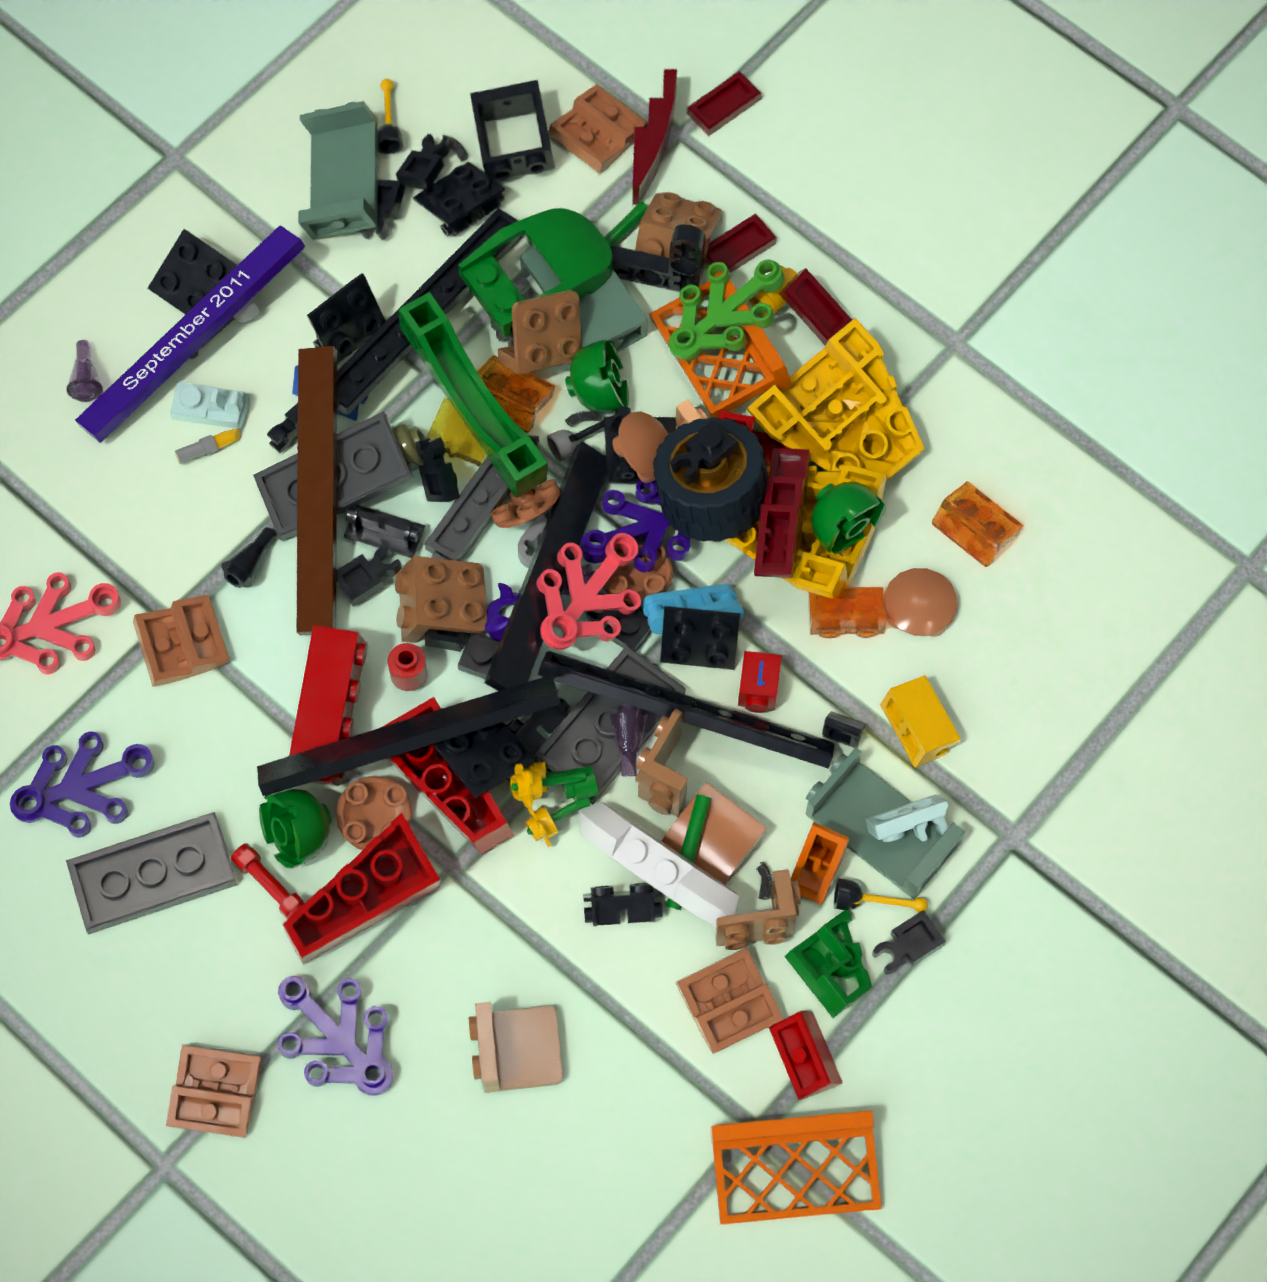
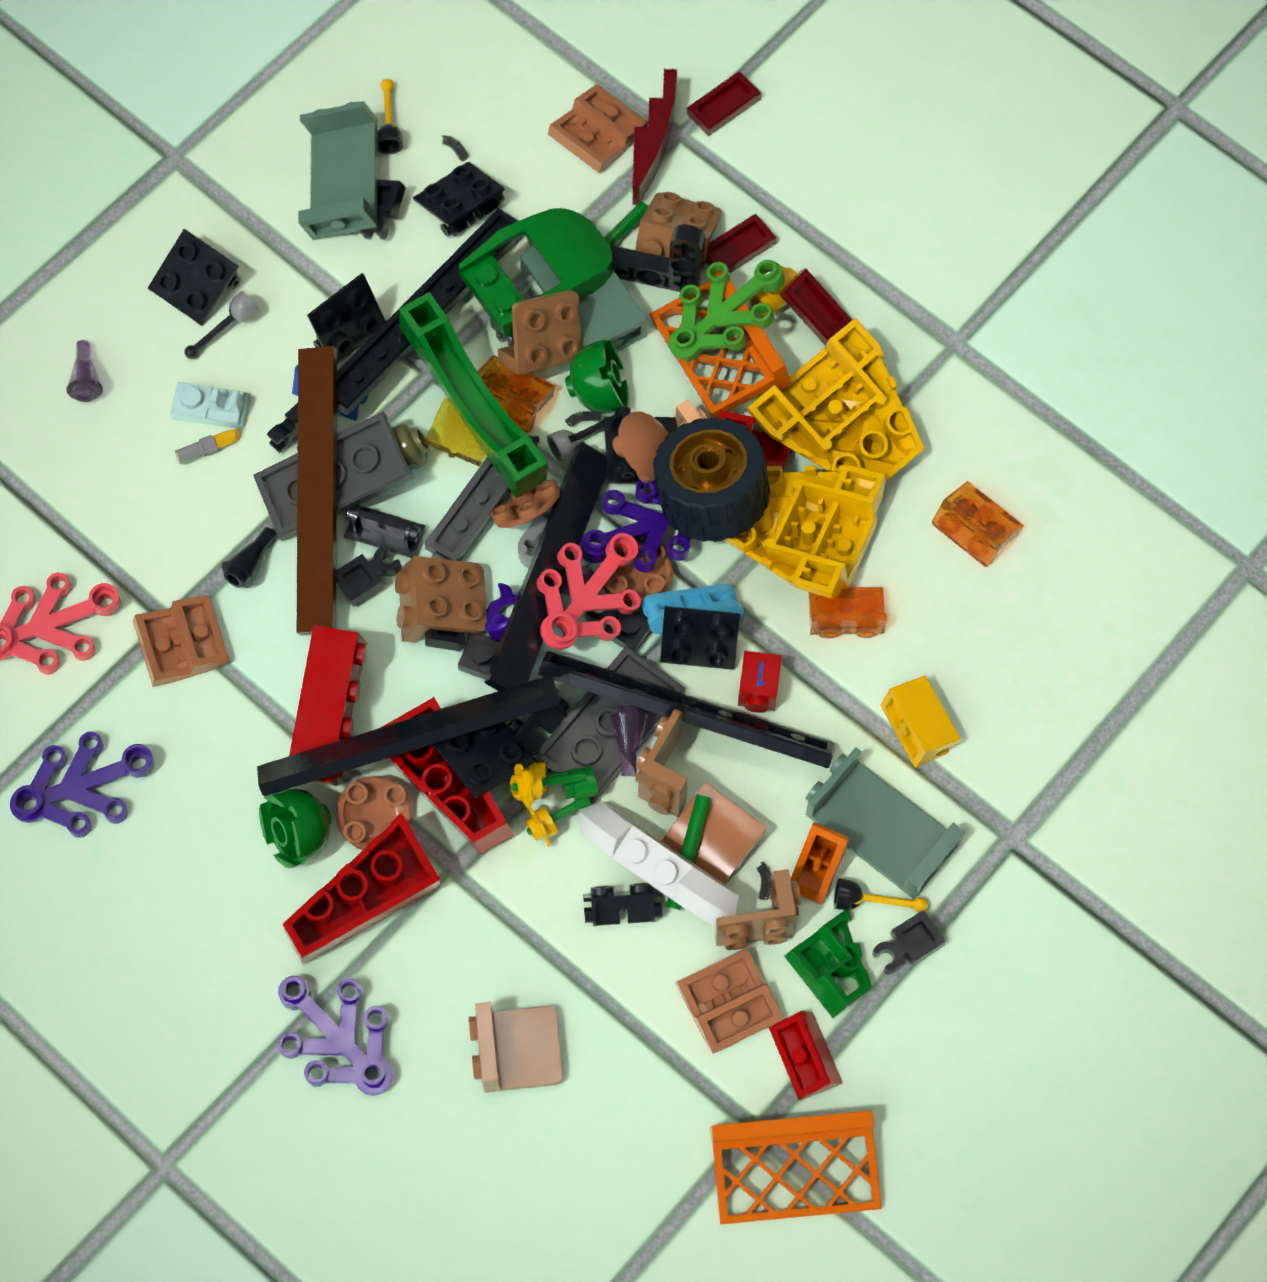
tile [66,812,238,935] -> none
dark purple tile [75,225,306,443] -> none
nougat slope [166,1044,263,1138] -> none
red bar [230,843,304,919] -> none
red brick [387,643,428,691] -> none
black plate [395,134,451,190] -> none
black plate [416,437,460,502] -> none
black window [470,80,555,181] -> none
black plate [670,421,739,484] -> none
dark red slope [754,448,810,578] -> none
green cylinder [811,481,887,554] -> none
black slope [822,711,866,748] -> none
light aqua plate [865,794,949,842] -> none
nougat dish [884,568,957,637] -> none

